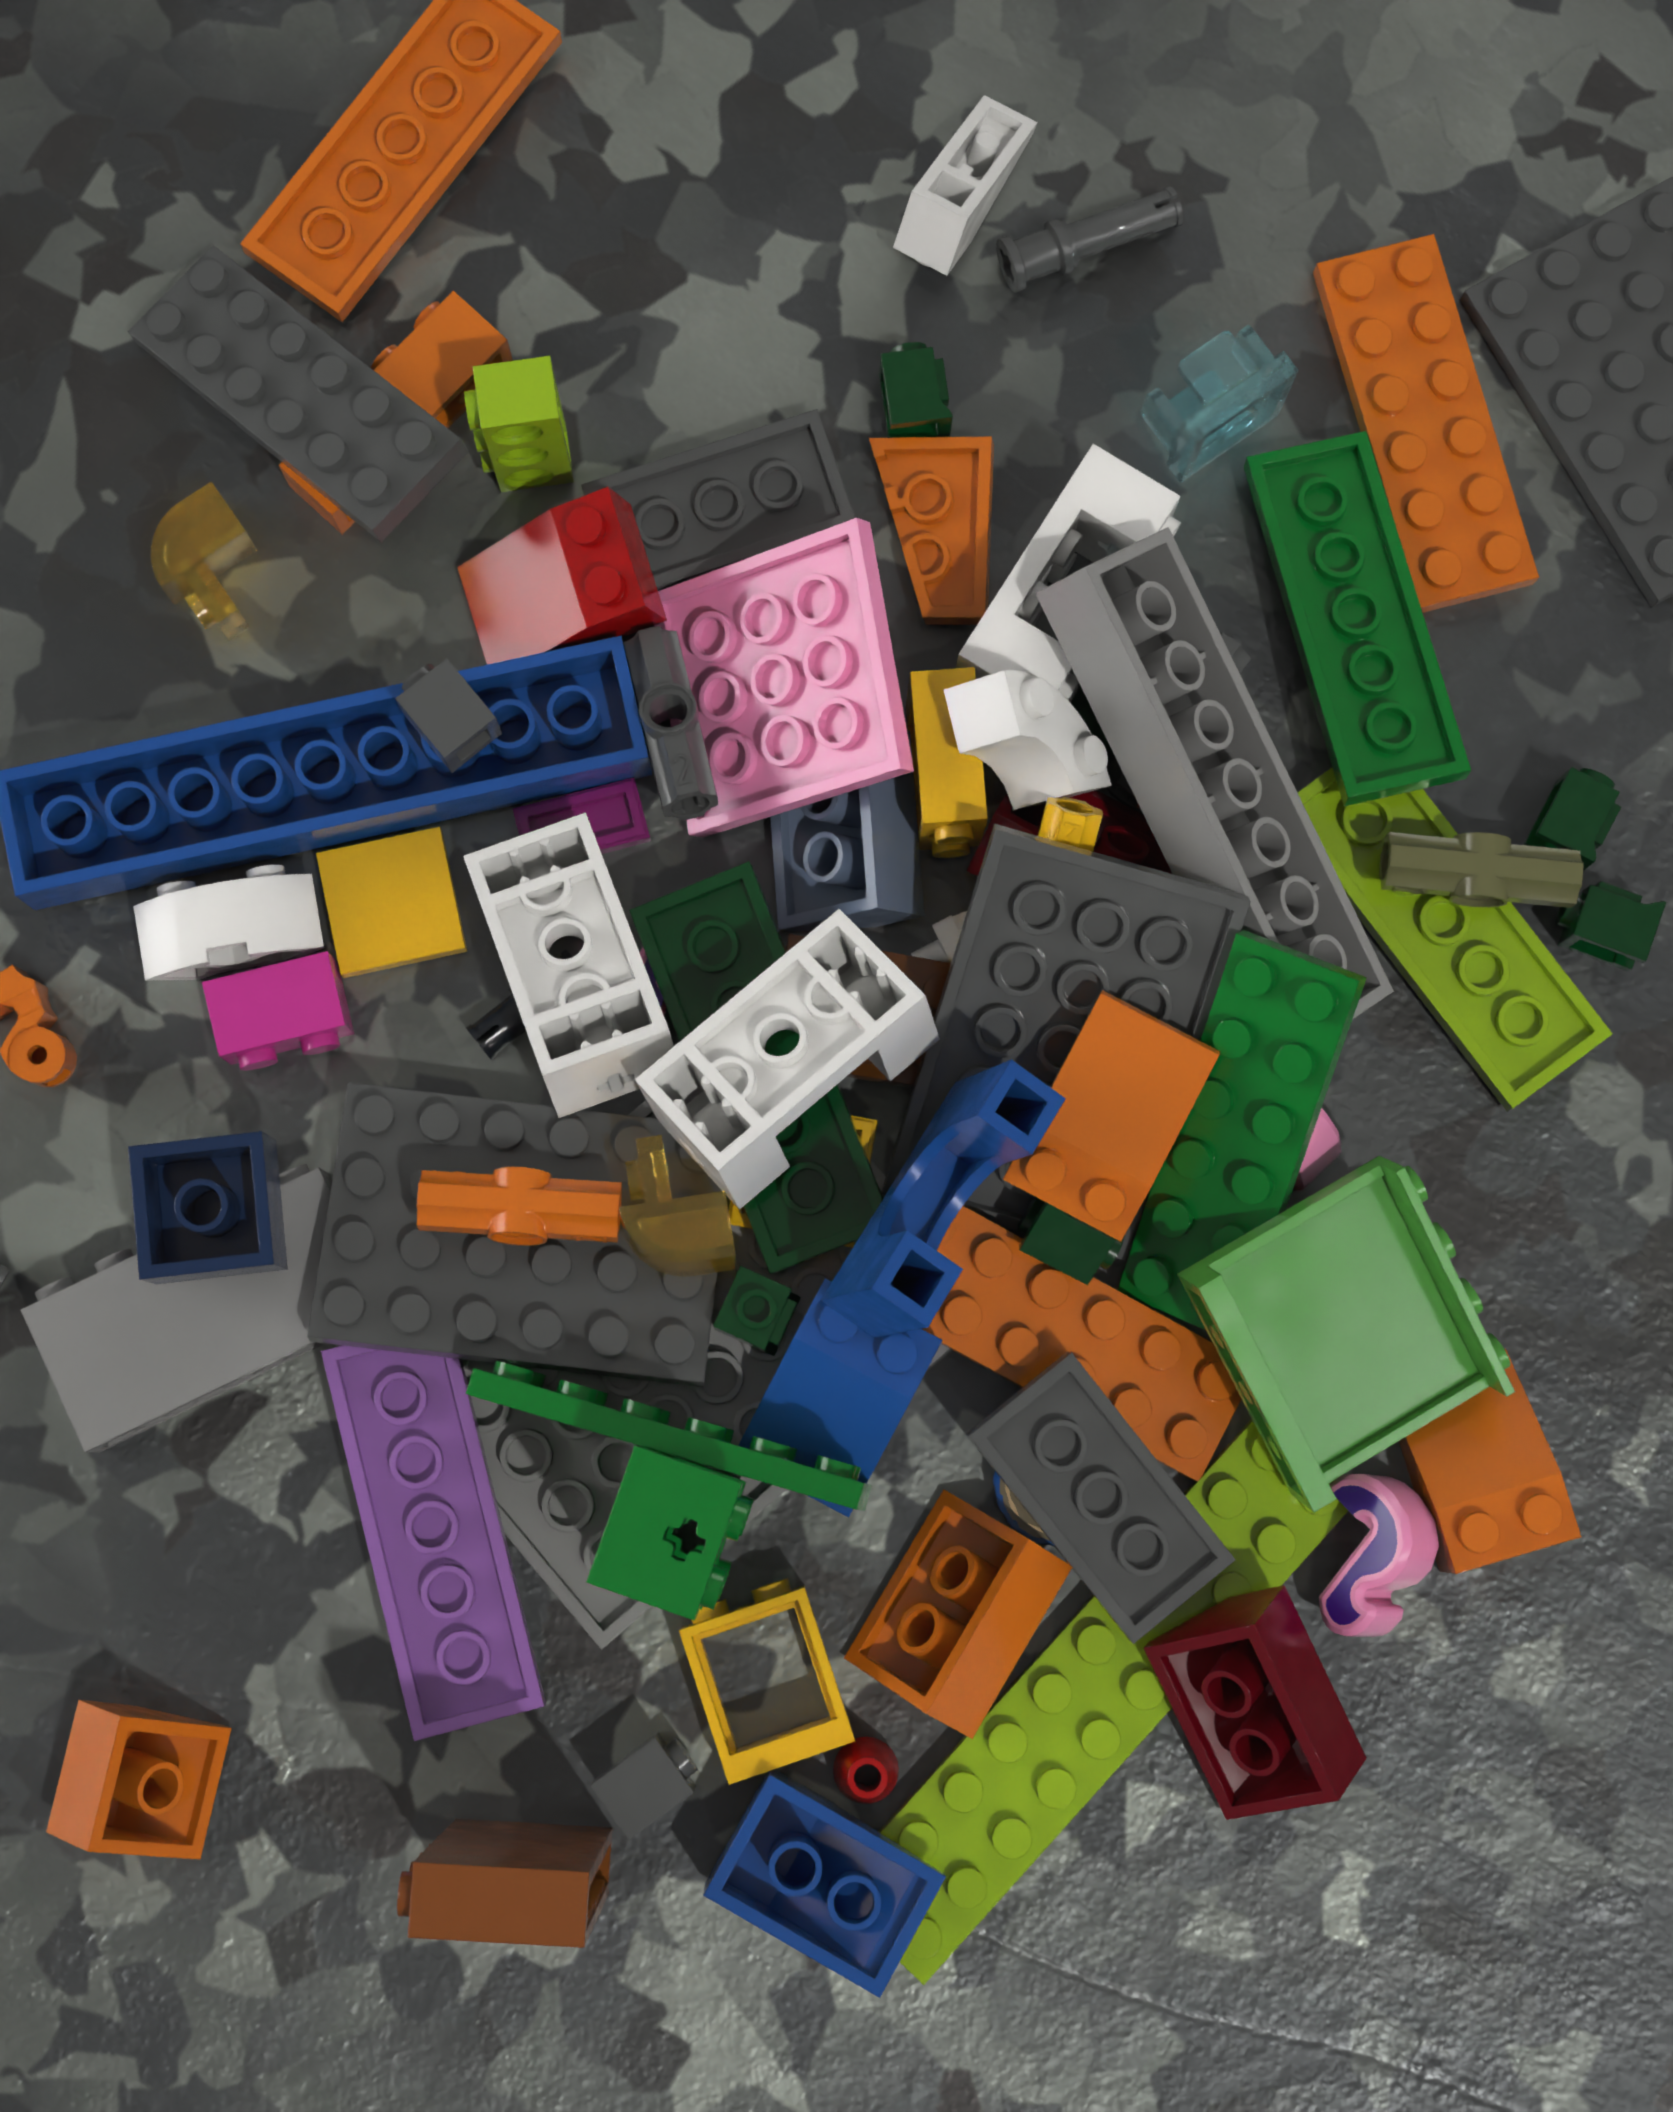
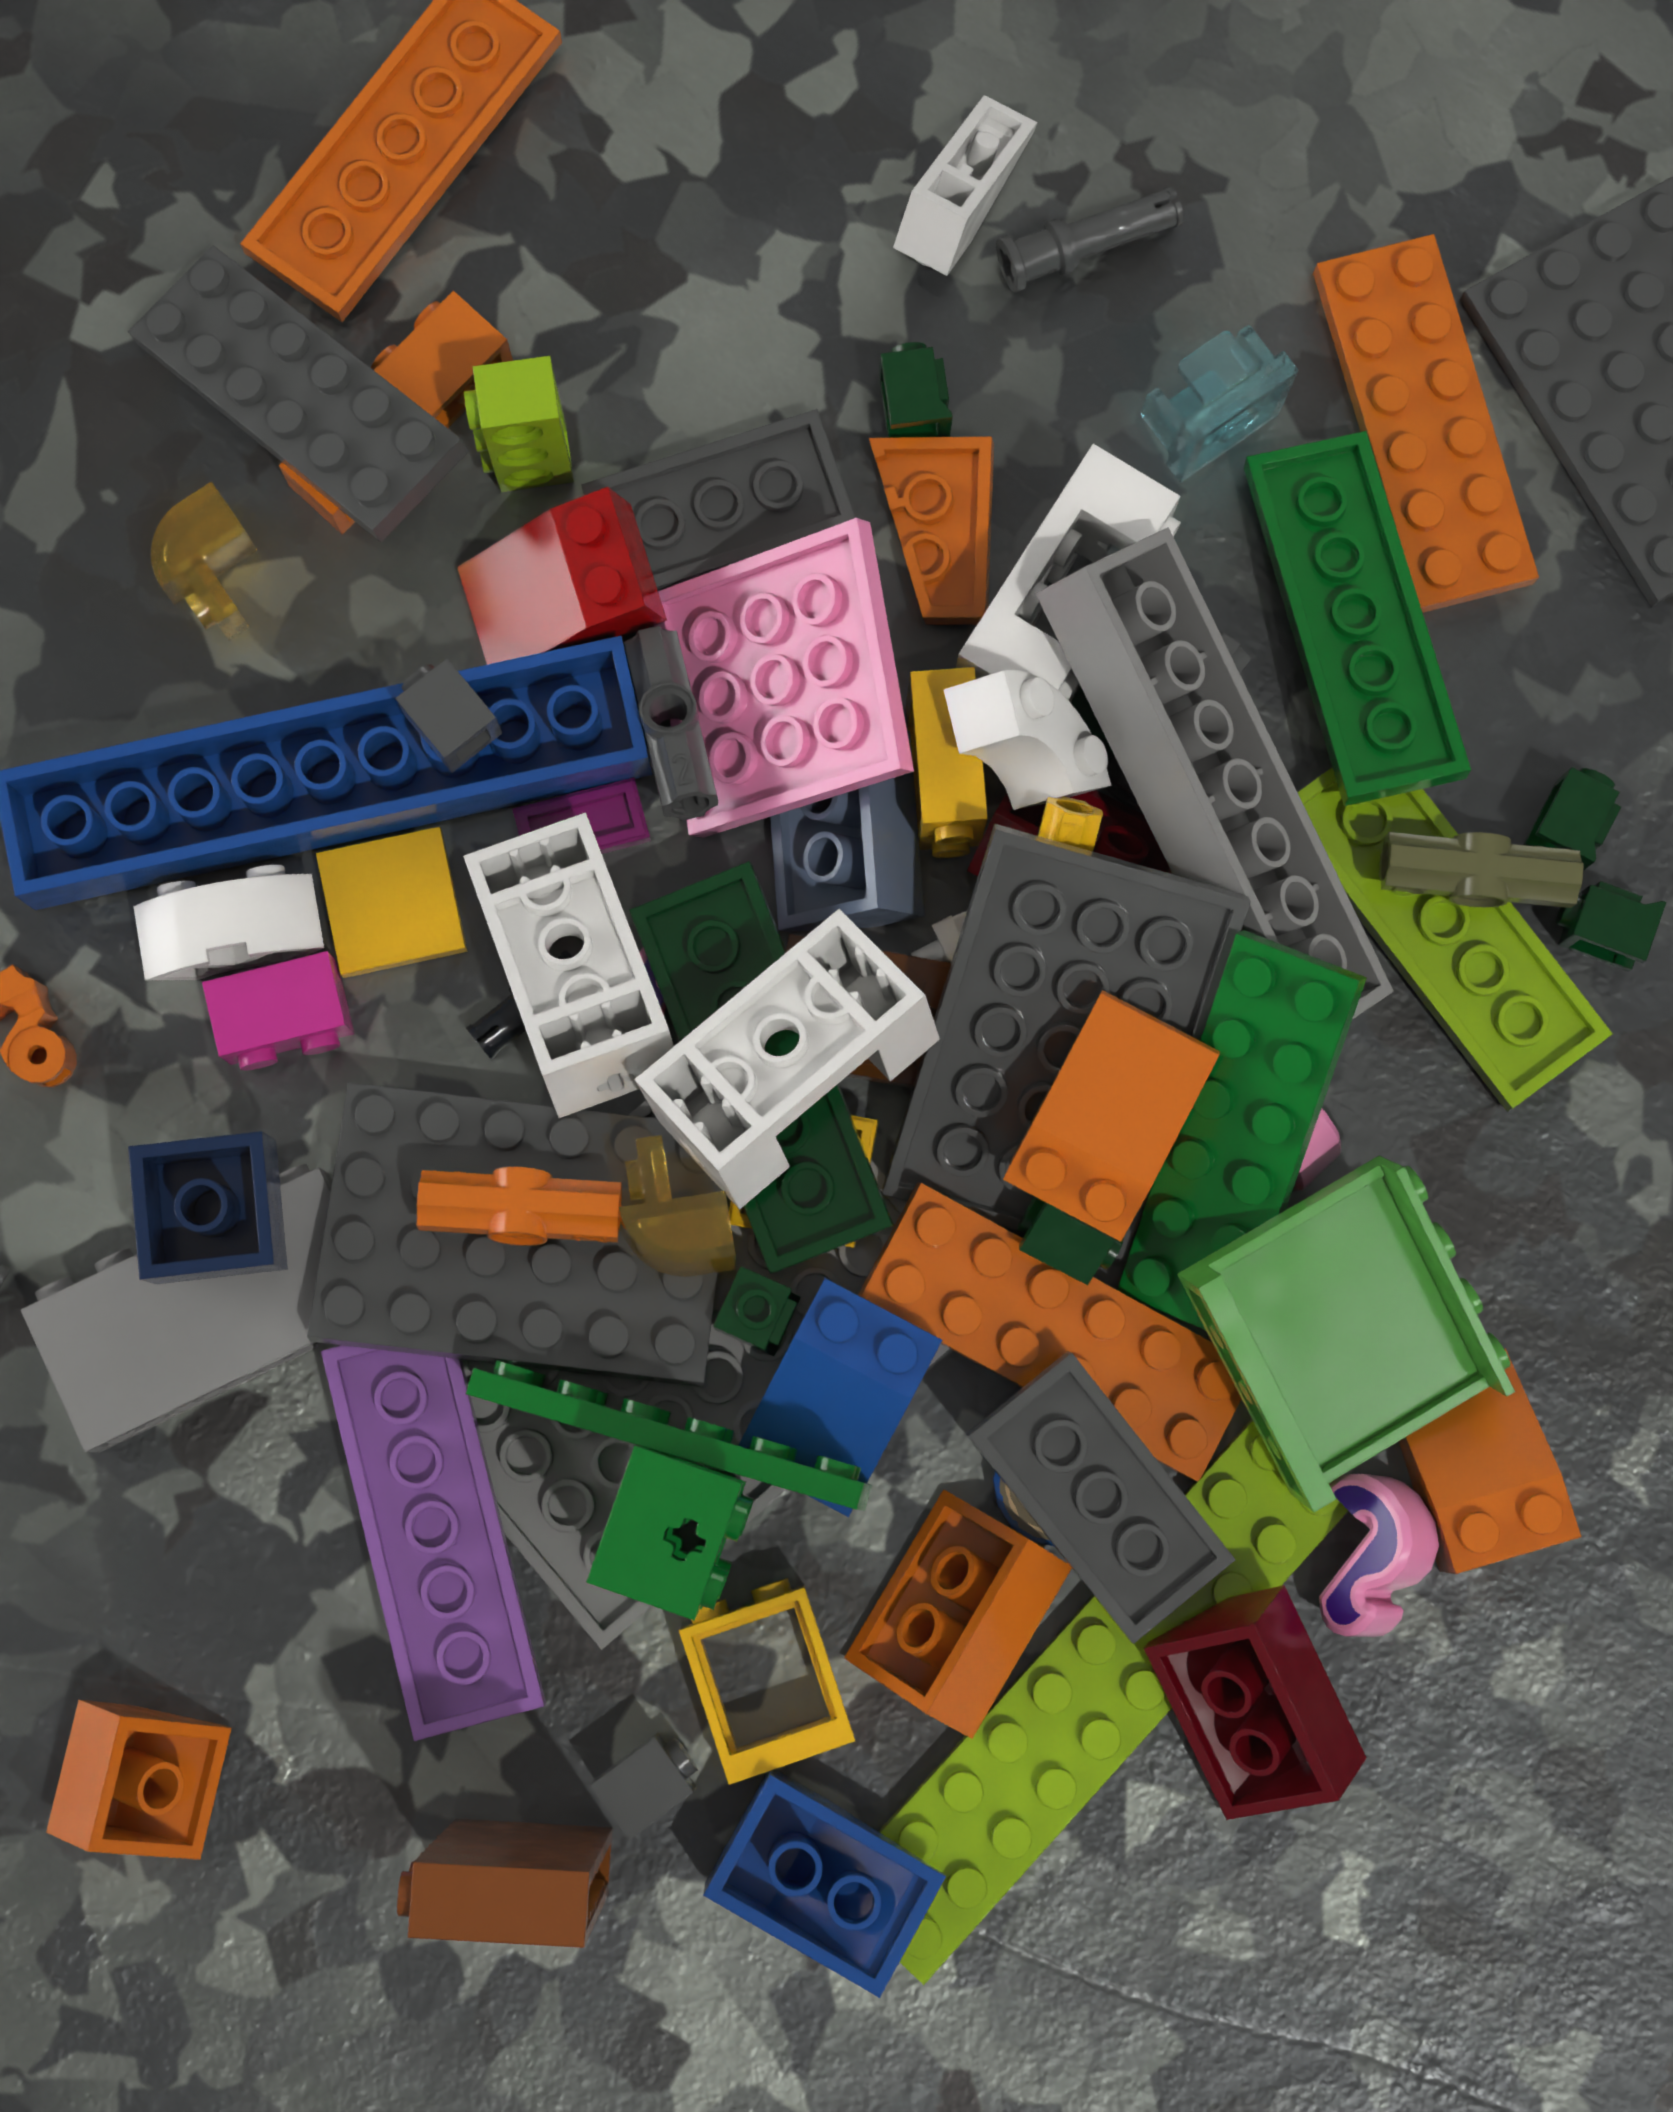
blue arch [821,1059,1066,1337] -> none
red cone [833,1737,899,1804] -> none

